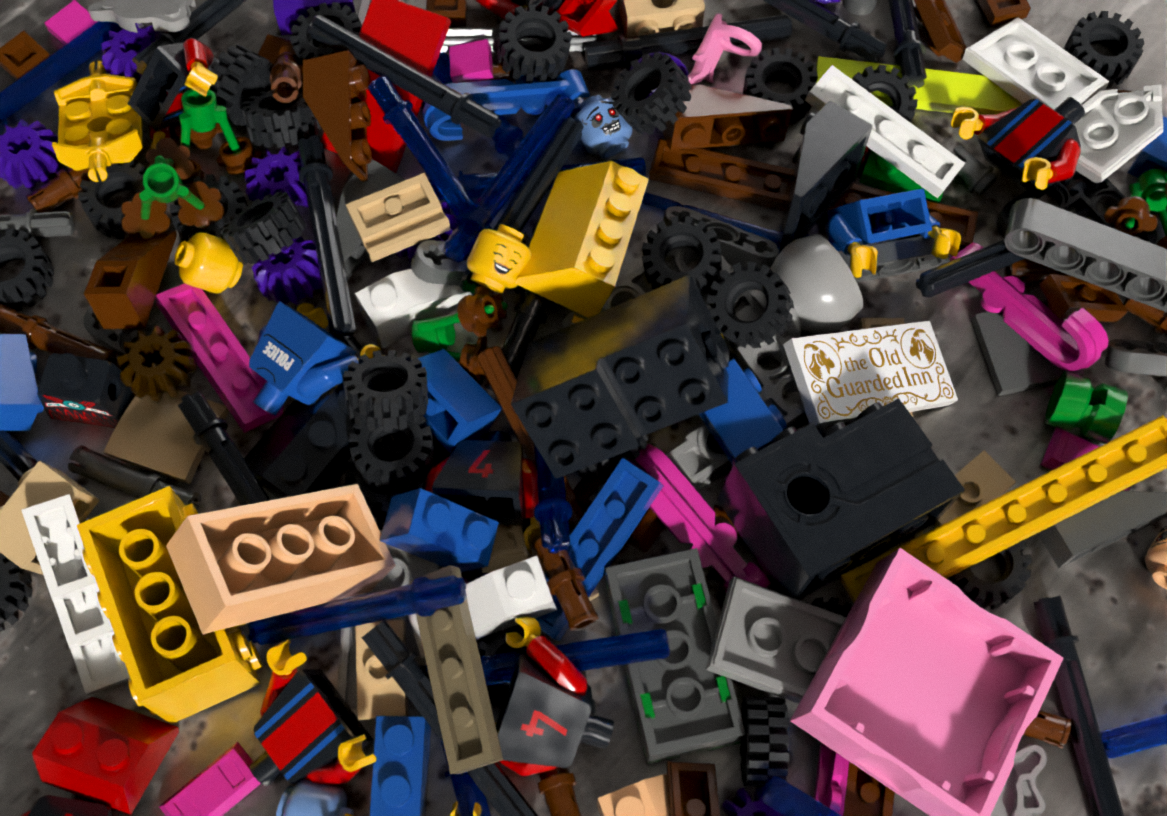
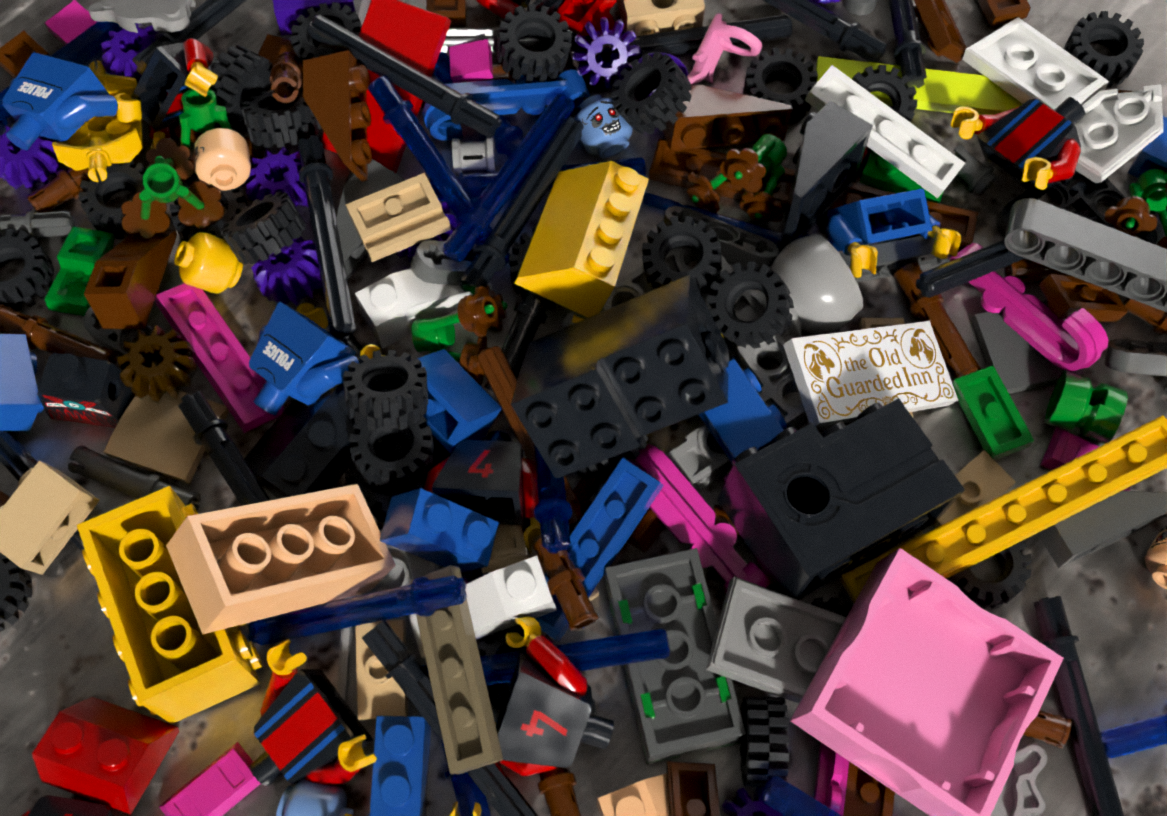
white slope [21,494,130,696] -> none
yellow head [466,224,531,293] -> none
none -> blue torso [2,52,142,150]
none -> green slope [44,226,115,316]
none -> light nougat head [194,128,251,191]
none -> light grey bush [452,137,496,175]
none -> dark purple gear [572,17,641,88]
none -> reddish brown plant [686,134,788,223]
none -> reddish brown pin [894,262,982,379]
none -> green plate [952,365,1035,460]

